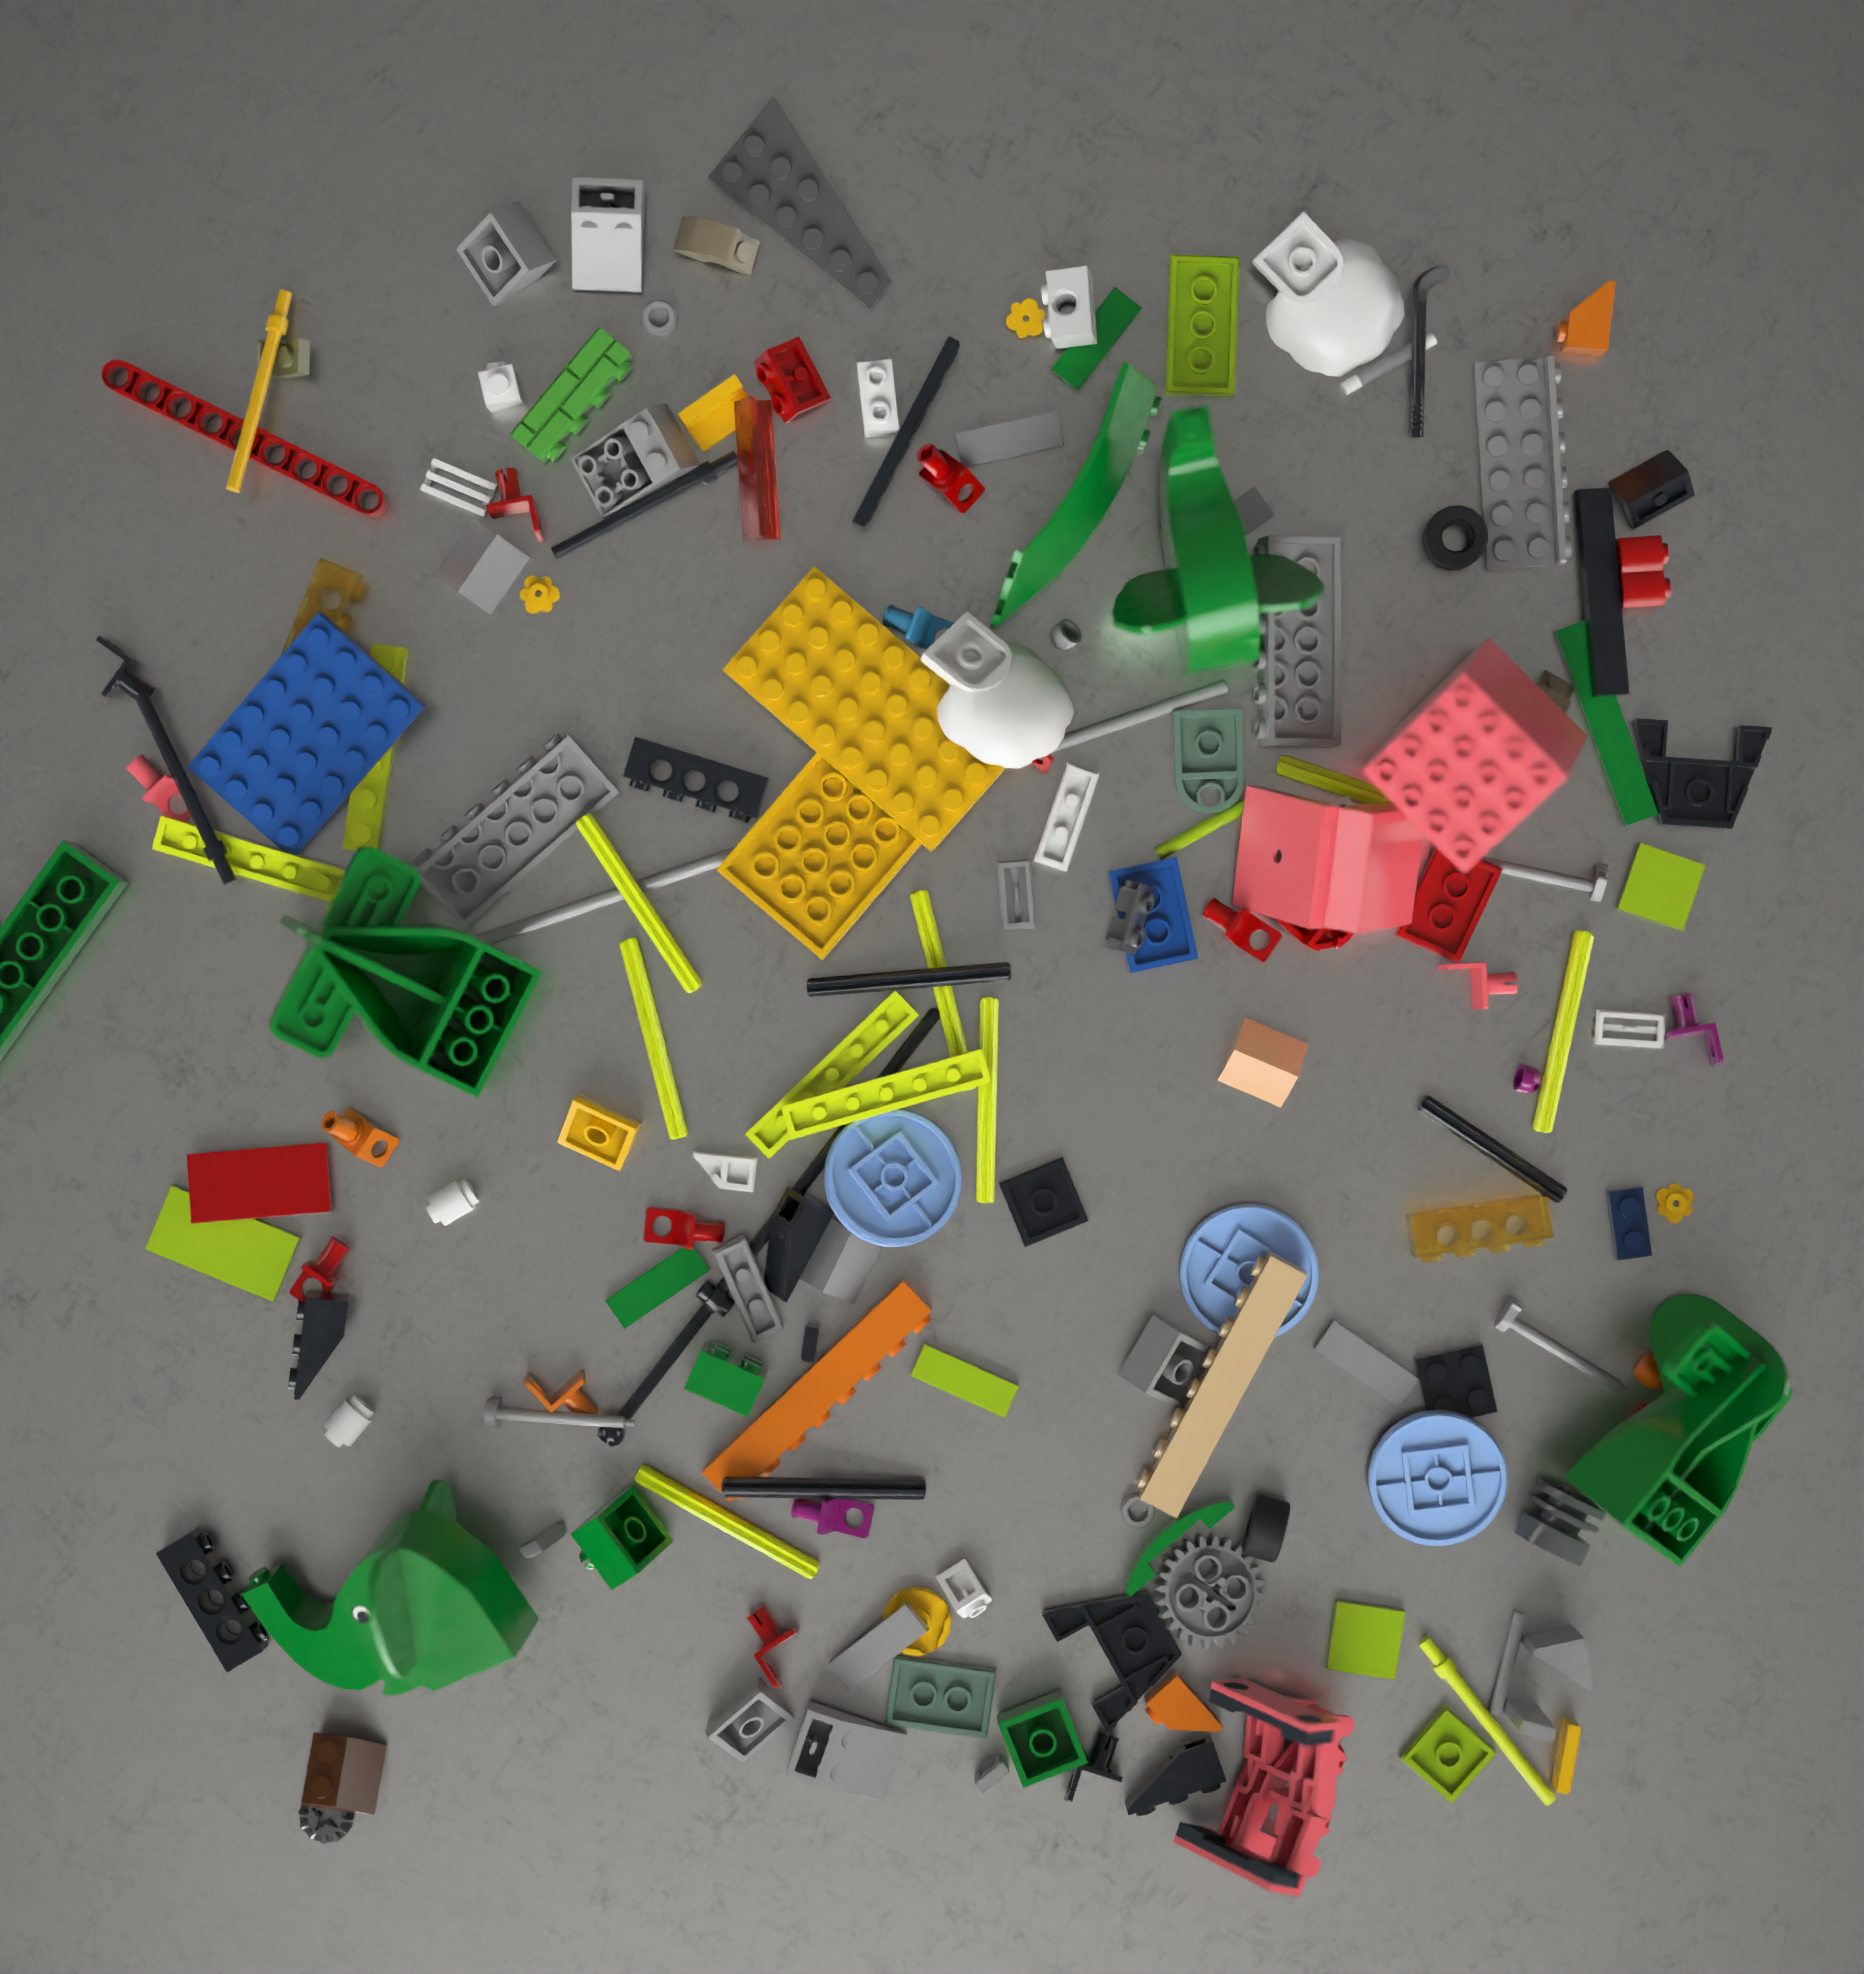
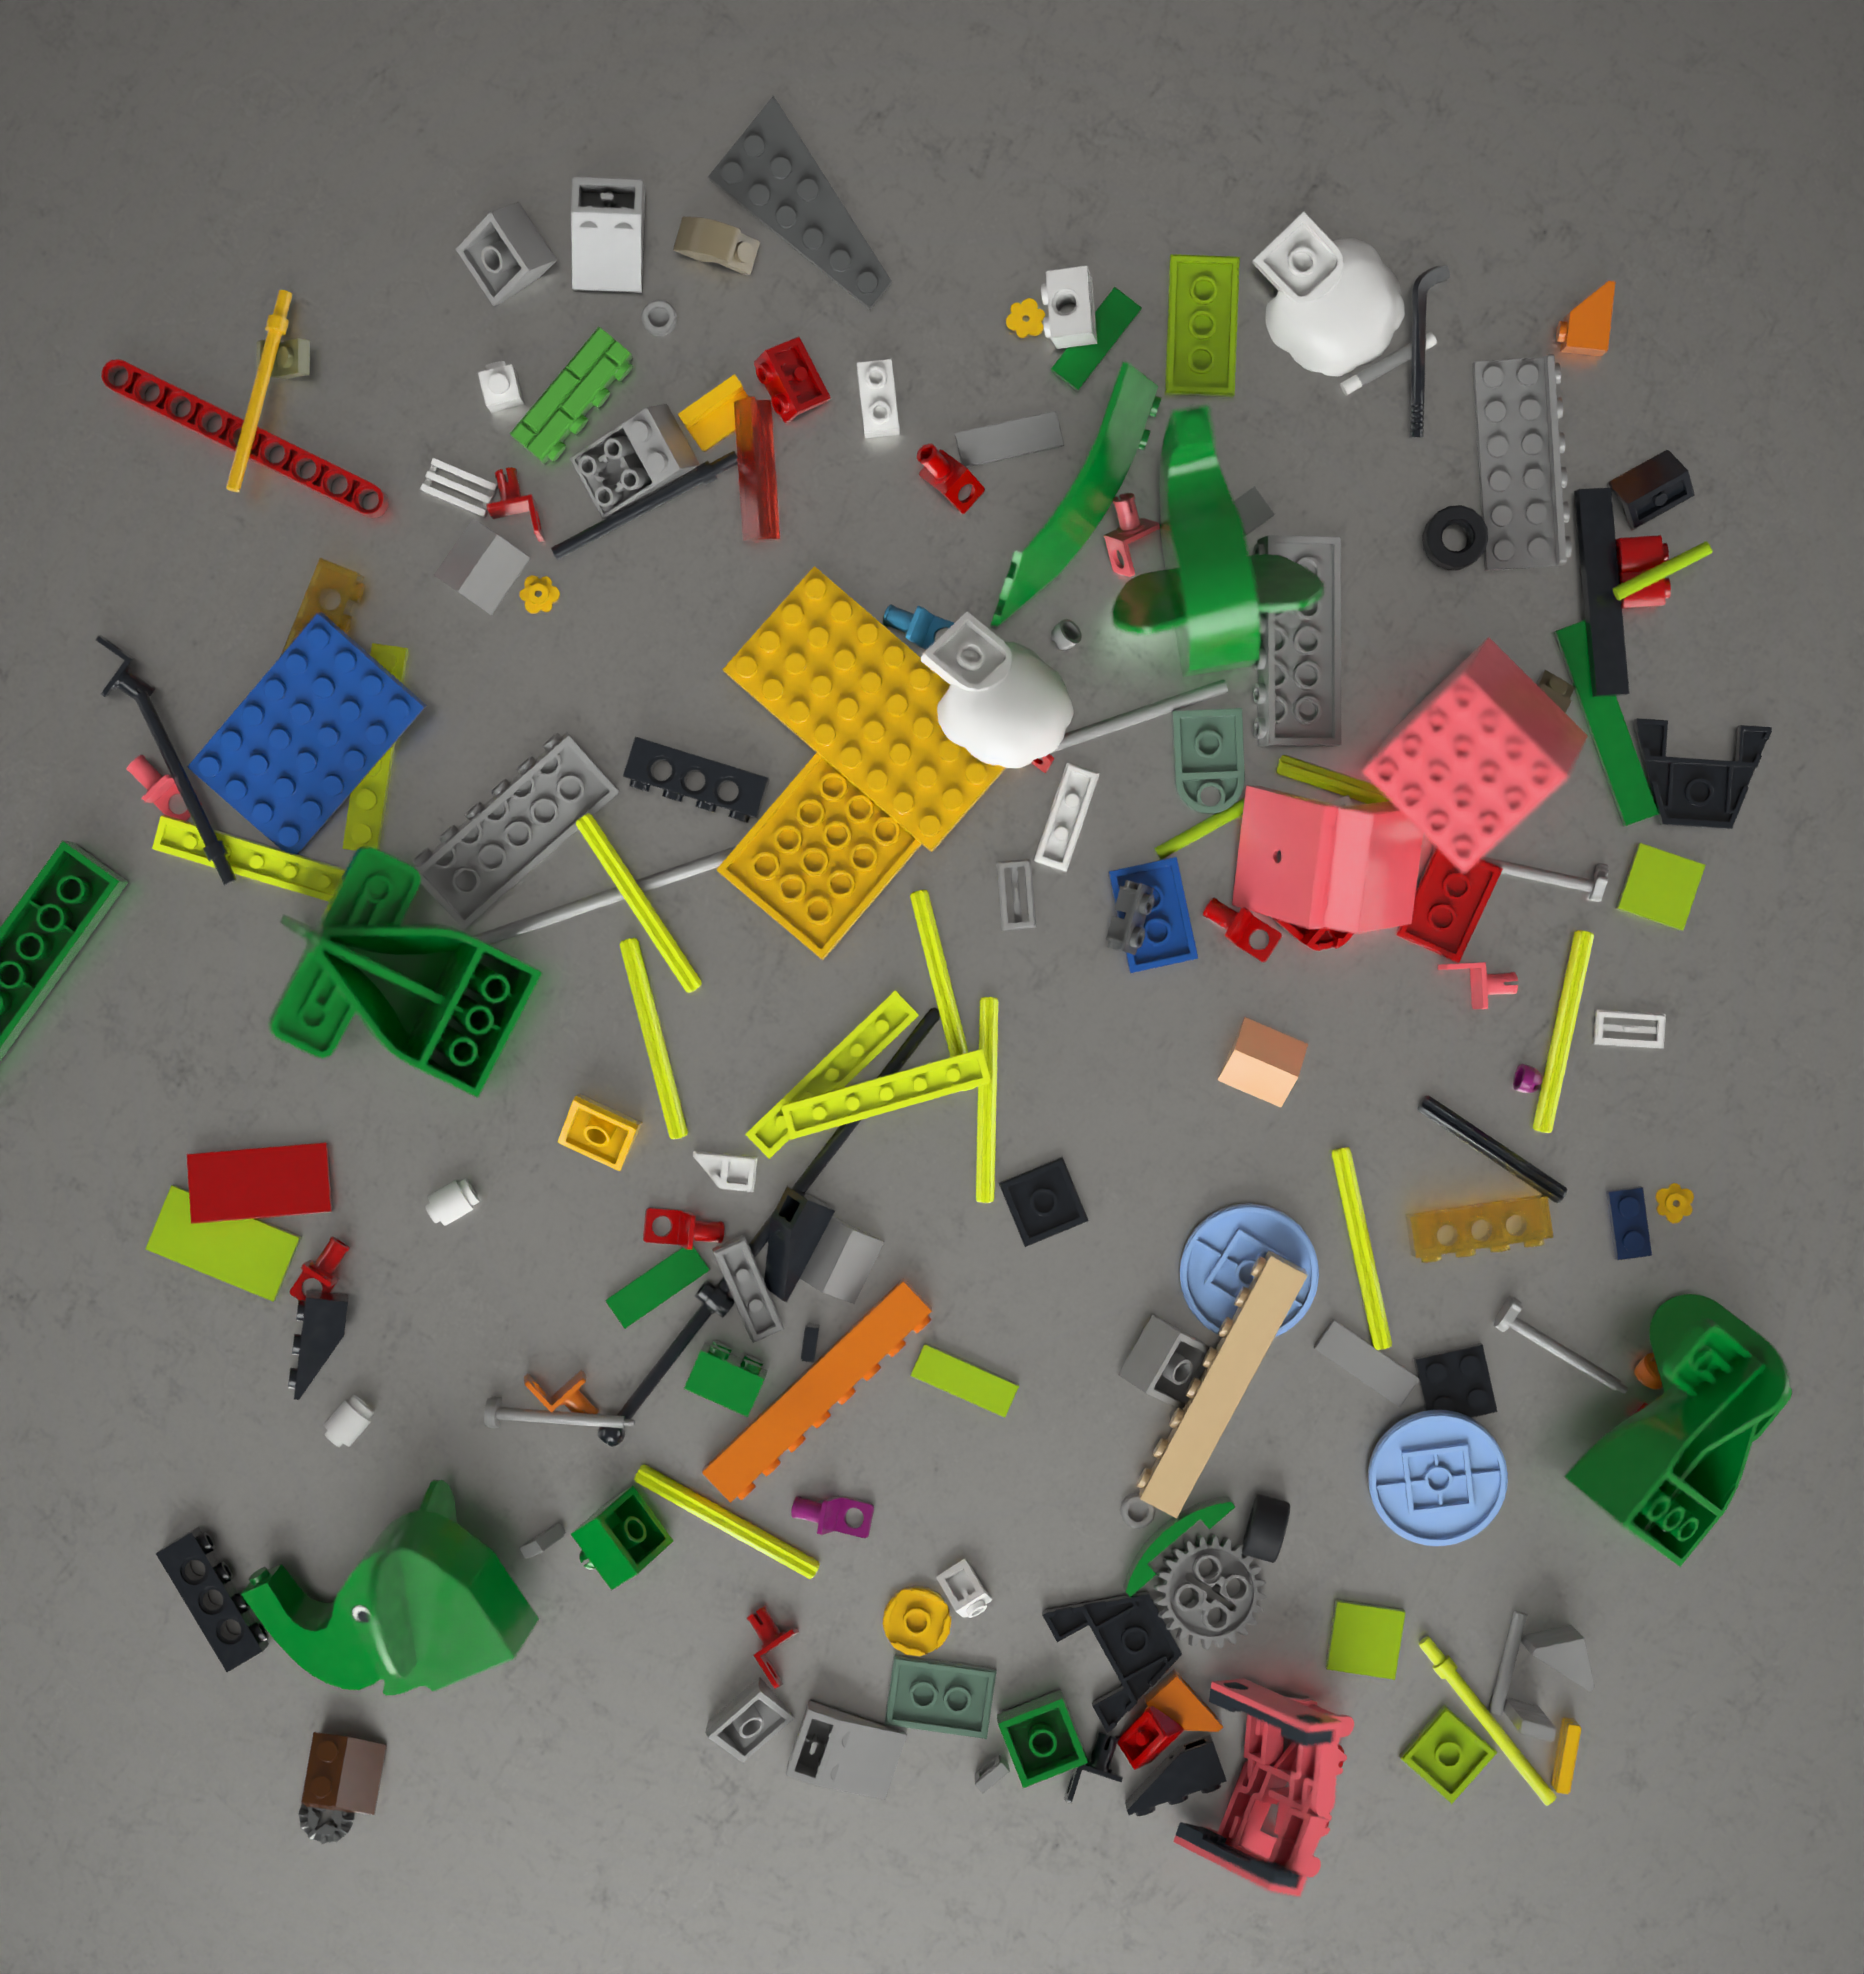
orange bracket [321,1108,399,1168] -> none
black axle [721,1476,926,1500] -> none
black axle [806,962,1012,997] -> none
light blue plate [824,1109,962,1247] -> none
light grey tile [828,1601,929,1692] -> none
black tile [852,336,960,531] -> none
dark grey wheel [1515,1479,1607,1566] -> none
magenta bracket [1664,993,1724,1067] -> none
none -> coral bracket [1104,493,1160,577]
none -> red slope [1117,1706,1184,1770]
none -> neon yellow axle [1332,1147,1392,1350]
none -> lime bar [1613,541,1712,601]

